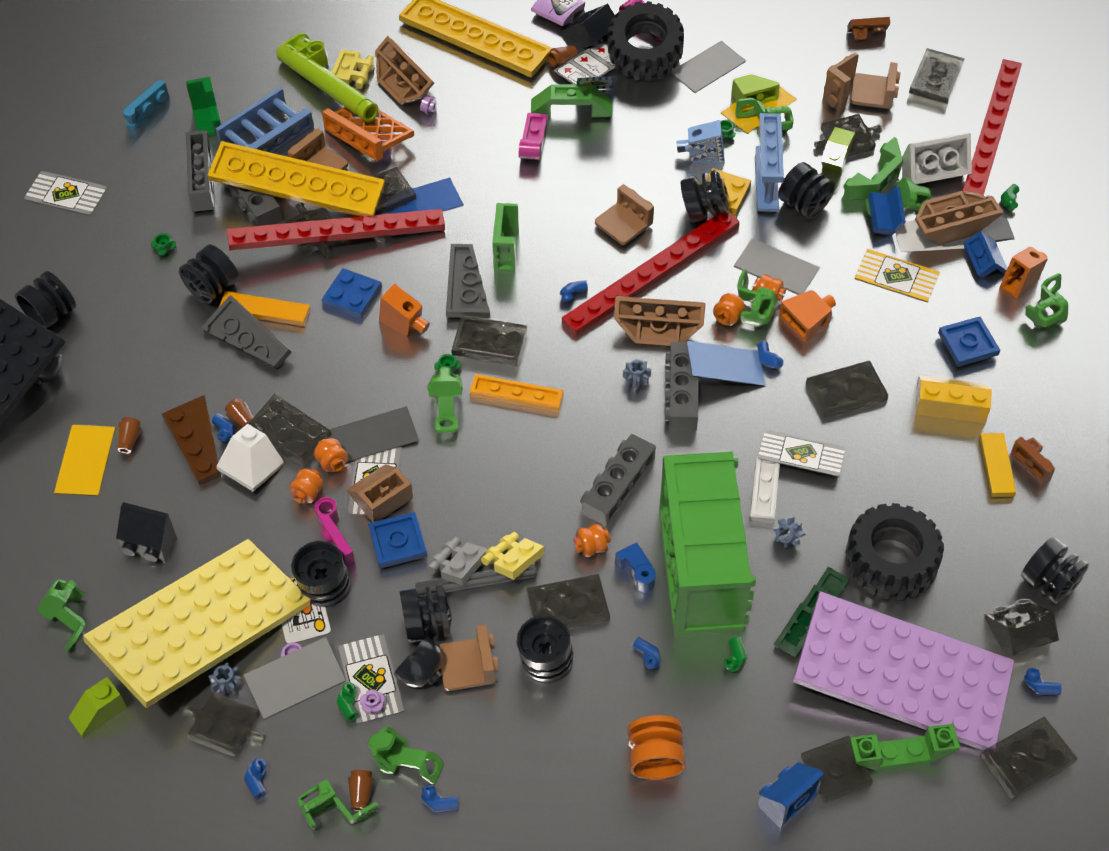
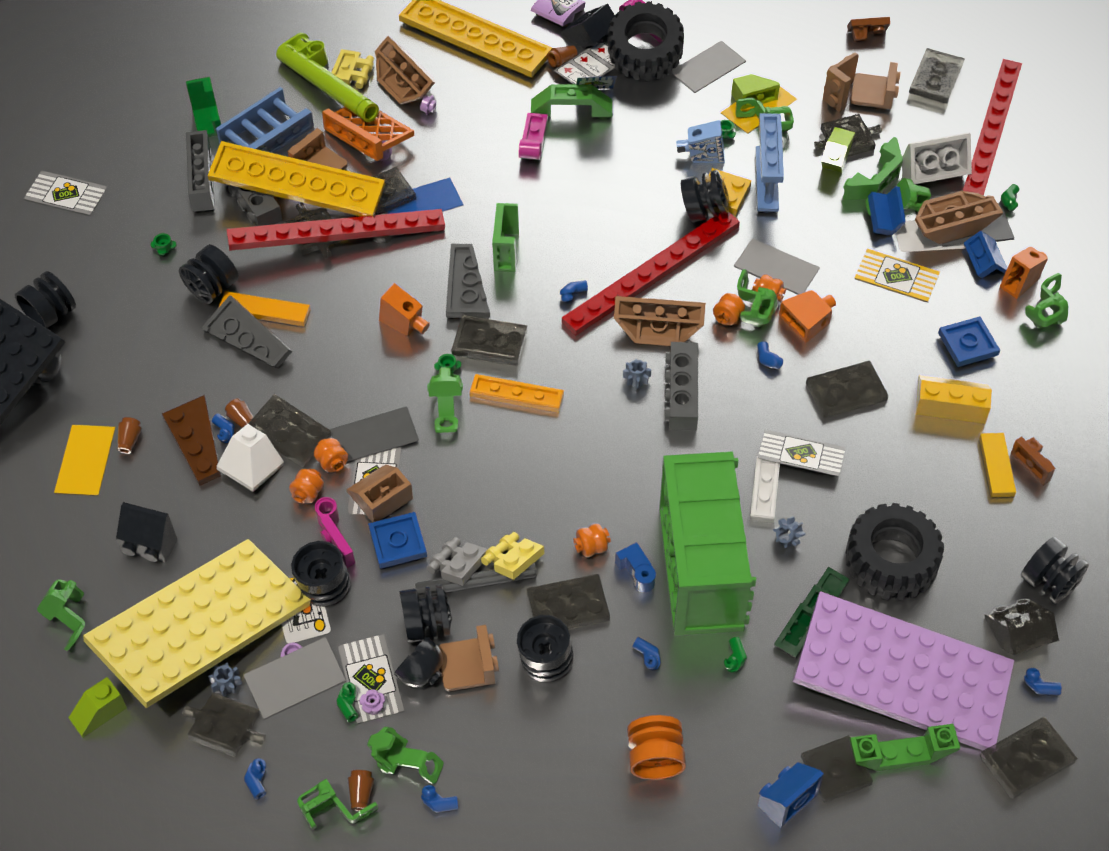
dark azure plate [123,79,169,130] -> none
blue plate [322,268,382,319] -> none
dark grey brick [580,433,656,527] -> none
medium nougat bracket [595,183,654,245] -> none
medium blue sticker [687,341,766,386] -> none
black wheel [778,162,835,219] -> none

